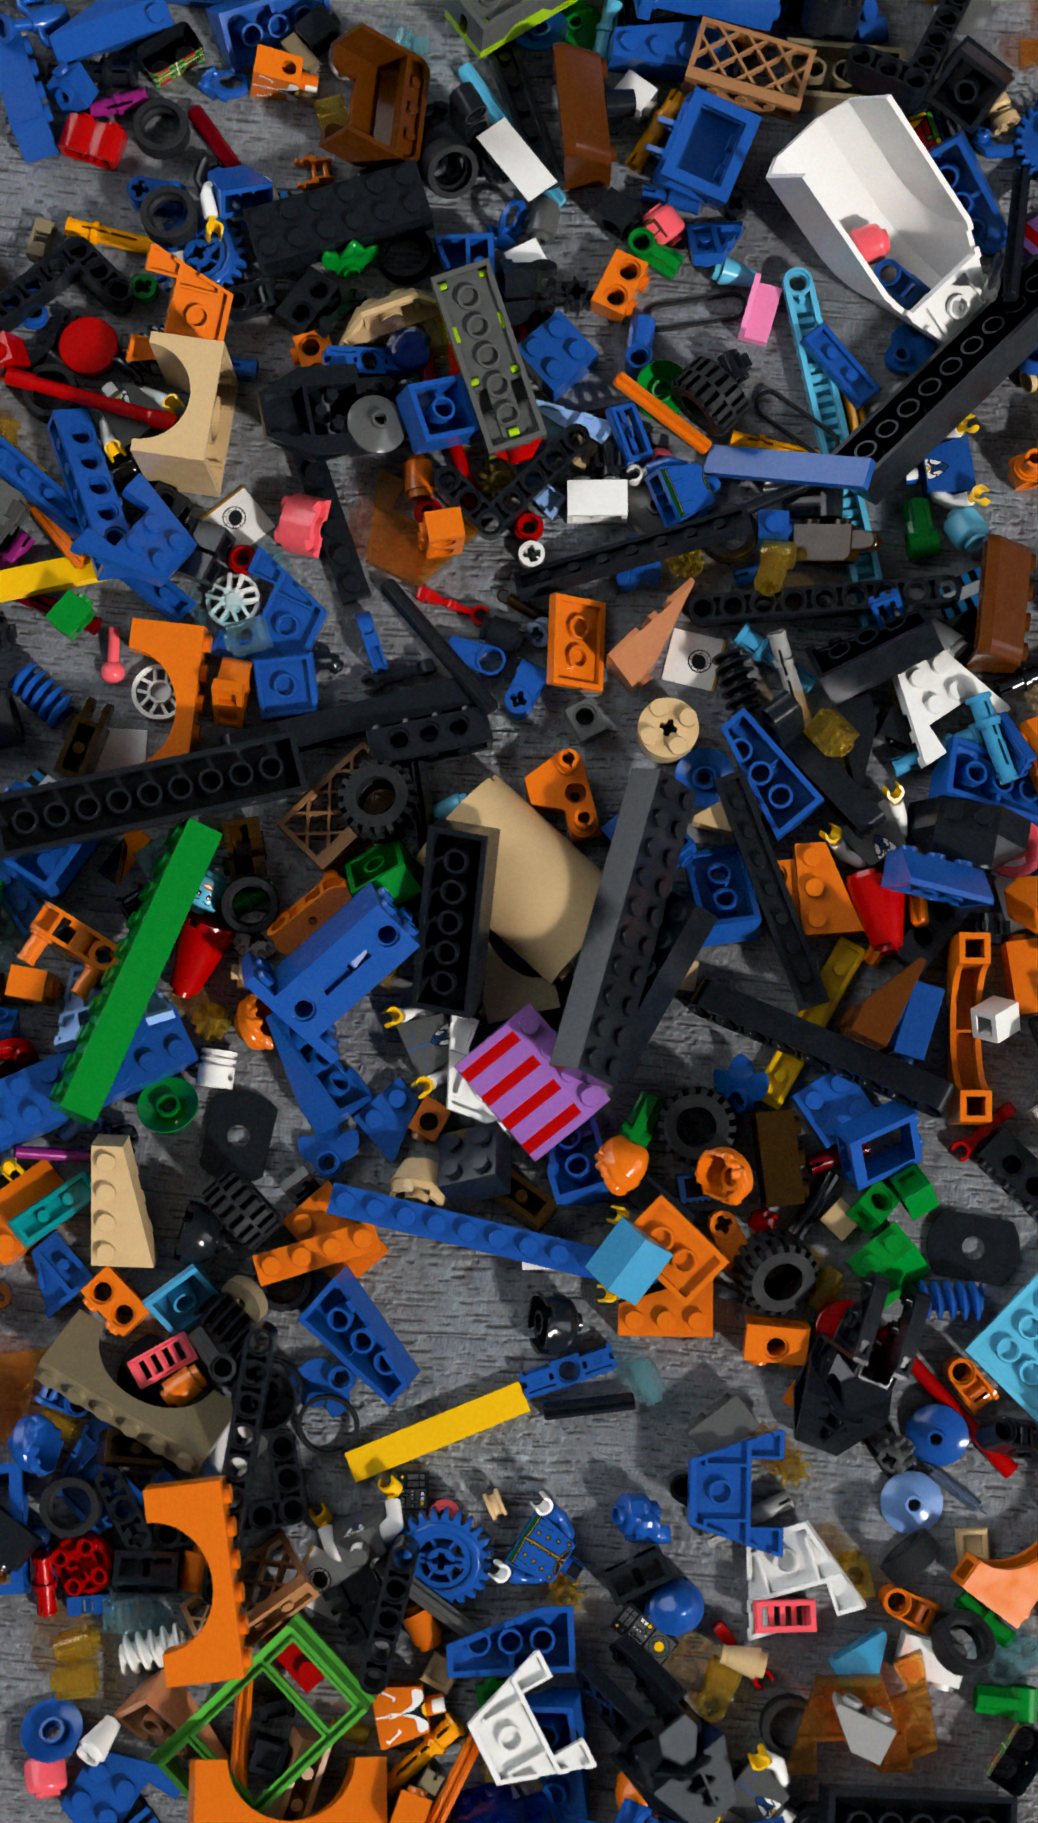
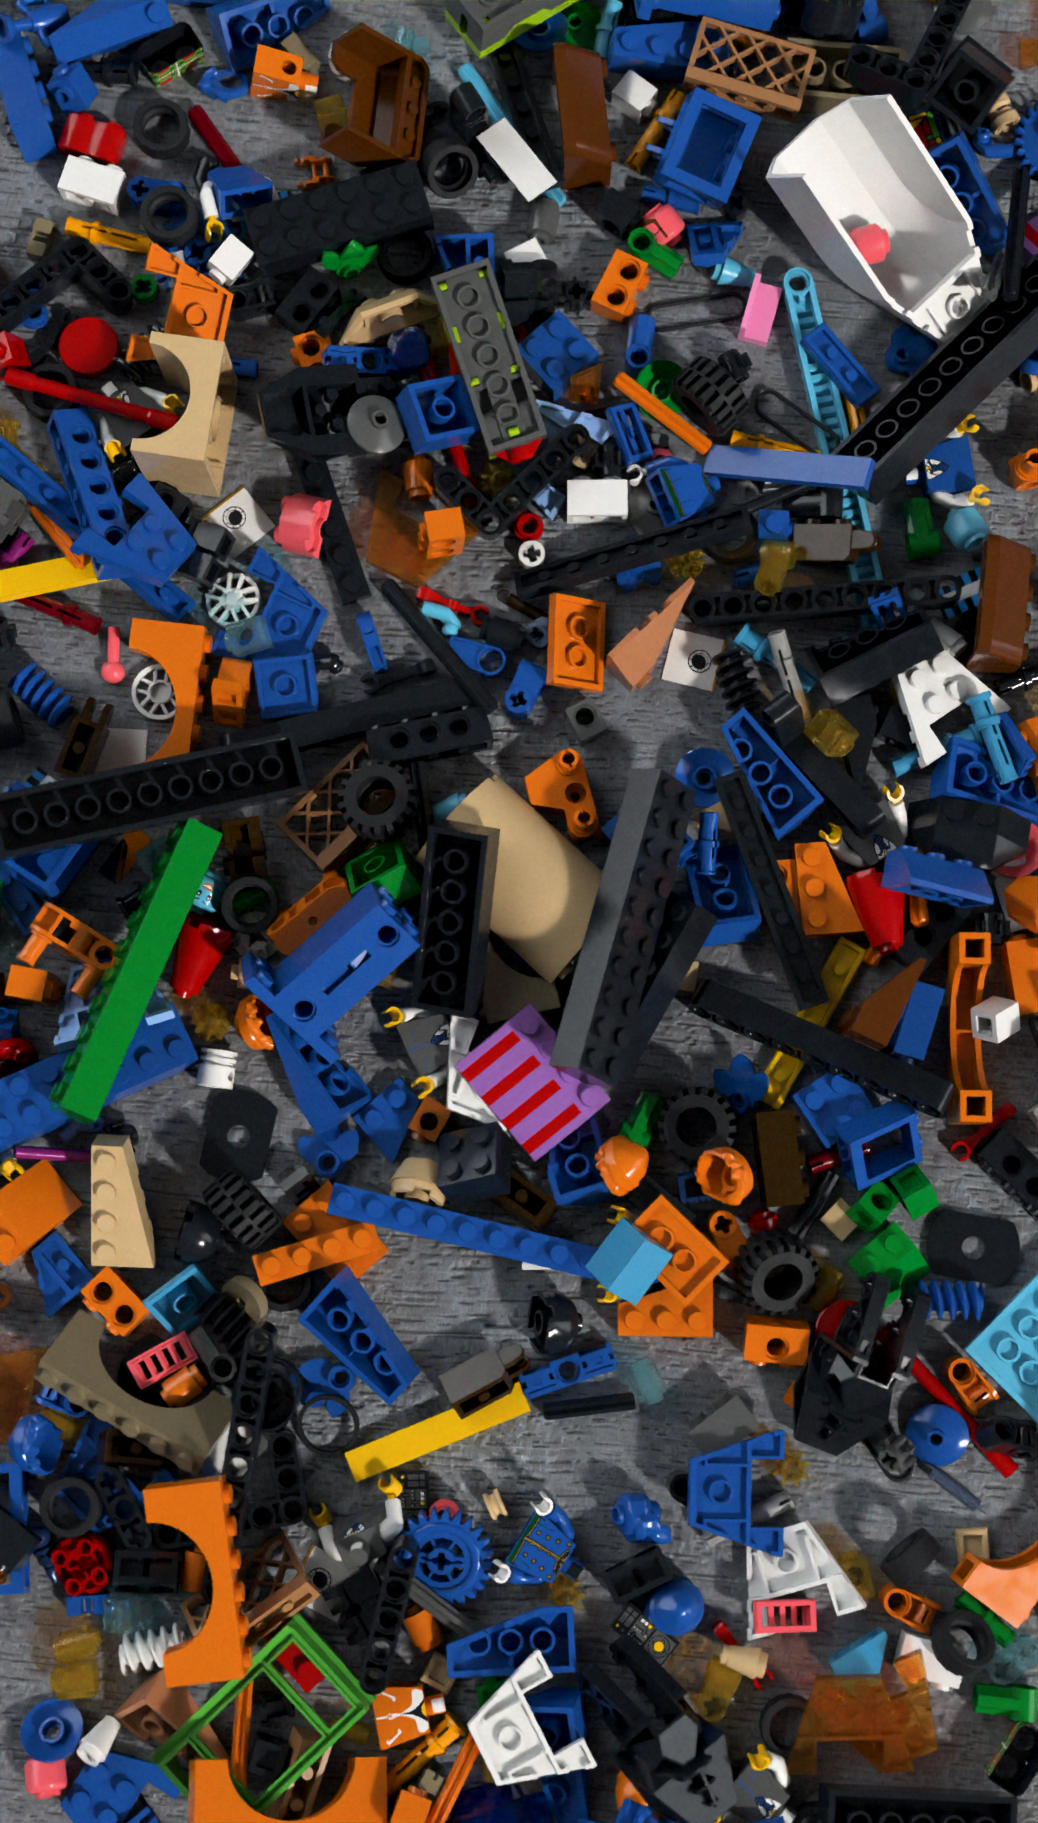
teal tile [7,1170,91,1249] -> none
red pin [31,1550,58,1617] -> none
green brick [45,589,96,642] -> none
magenta pin [89,87,149,120] -> none
green dish [137,1077,199,1134] -> none
red plate [228,545,256,575] -> none
black brick [293,4,341,58] -> none
red plate [414,498,443,523] -> none
blue piece [487,199,527,250] -> none
black piece [604,89,636,136] -> none
tan brick [636,698,699,764] -> none
light grey slope [831,1691,897,1765] -> none
blue piece [874,259,931,310] -> none
medium blue dish [880,1470,943,1534] -> none
none -> white brick [57,155,129,216]
none -> white brick [206,234,254,287]
none -> medium azure arm [422,600,461,637]
none -> dark brown hinge [438,1343,531,1420]
none -> clear orange slope [569,364,603,405]
none -> blue pin [695,812,720,875]

